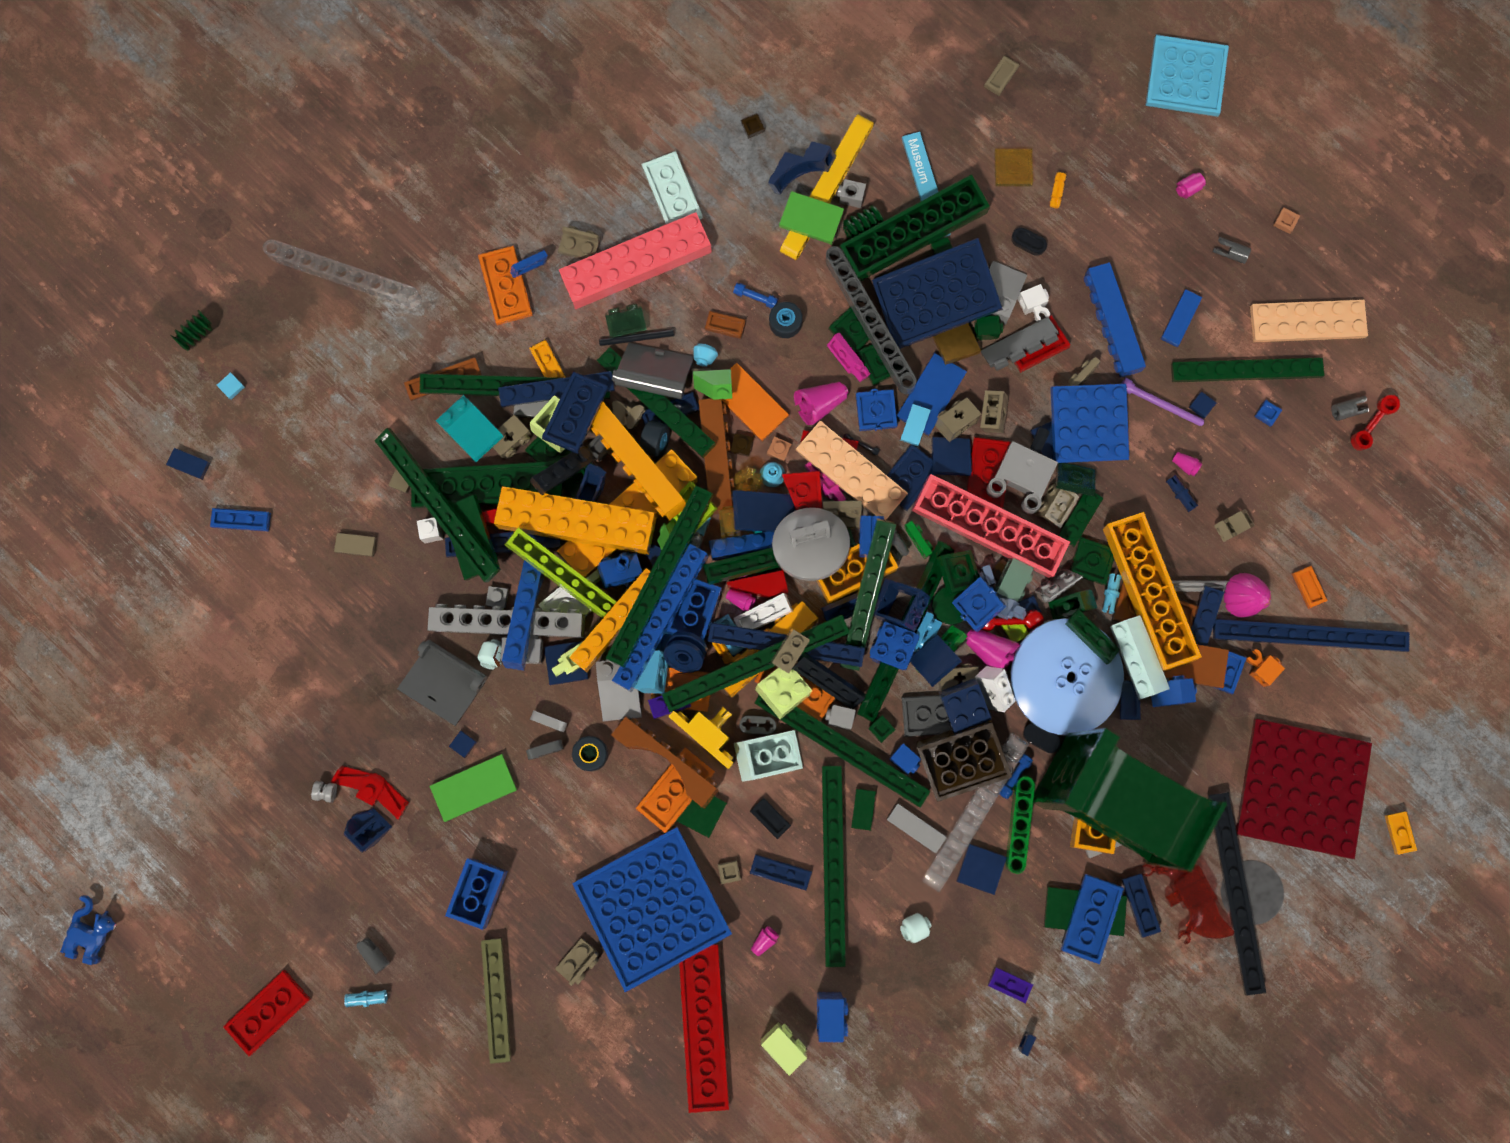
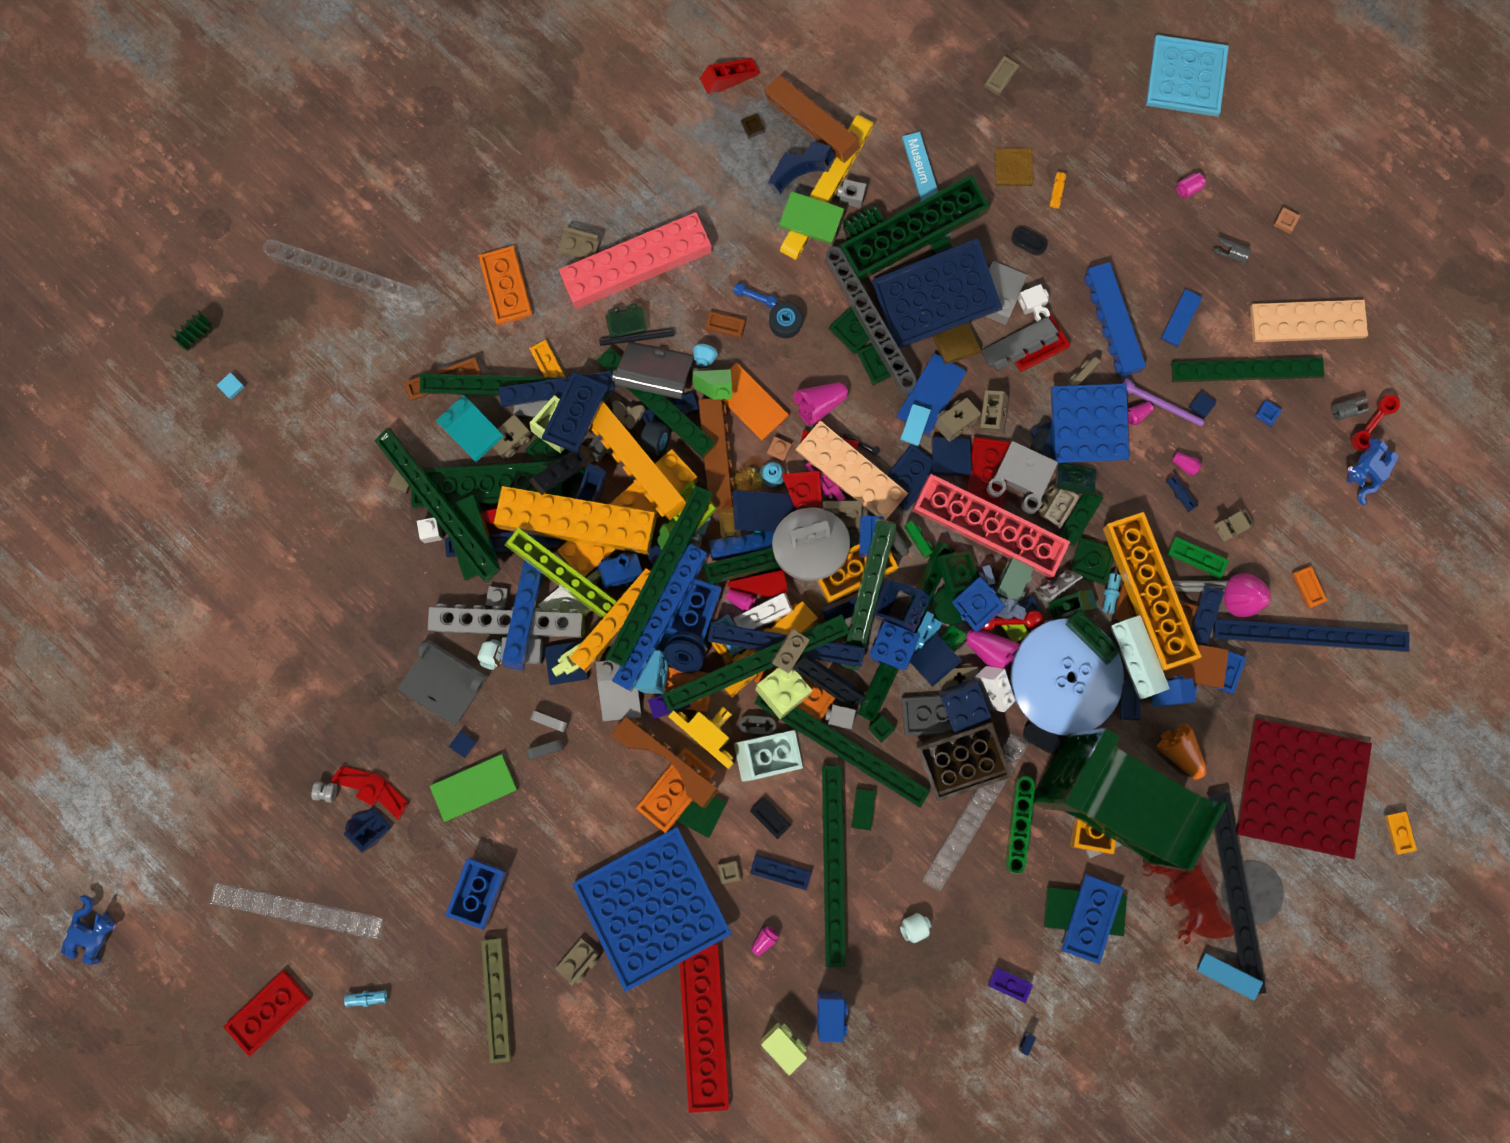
dark blue tile [166,448,210,480] -> none
blue tile [210,508,271,532] -> none
dark tan tile [334,533,376,557] -> none
dark grey hinge [356,938,390,975] -> none
blue tile [510,250,548,278] -> none
black wheel [572,736,608,772] -> none
light aqua tile [642,151,703,224] -> none
dark brown plate [731,433,753,457] -> none
dark pink hinge [827,333,870,382] -> none
blue plate [856,389,897,431] -> none
light grey tile [887,803,947,854] -> none
blue brick [889,744,921,774] -> none
dark blue tile [956,844,1007,895] -> none
dark green brick [974,316,1003,341] -> none
blue bar [998,754,1033,800] -> none
dark blue plate [1121,873,1161,938] -> none
orange brick [1246,649,1285,687] -> none
none -> clear beam [209,883,385,939]
none -> red slope [700,58,760,94]
none -> dark orange brick [764,75,860,163]
none -> dark pink cone [1127,401,1154,426]
none -> orange cone [1157,723,1207,780]
none -> green plate [1167,537,1229,578]
none -> dark azure tile [1197,953,1263,1001]
none -> blue animal [1346,438,1399,505]

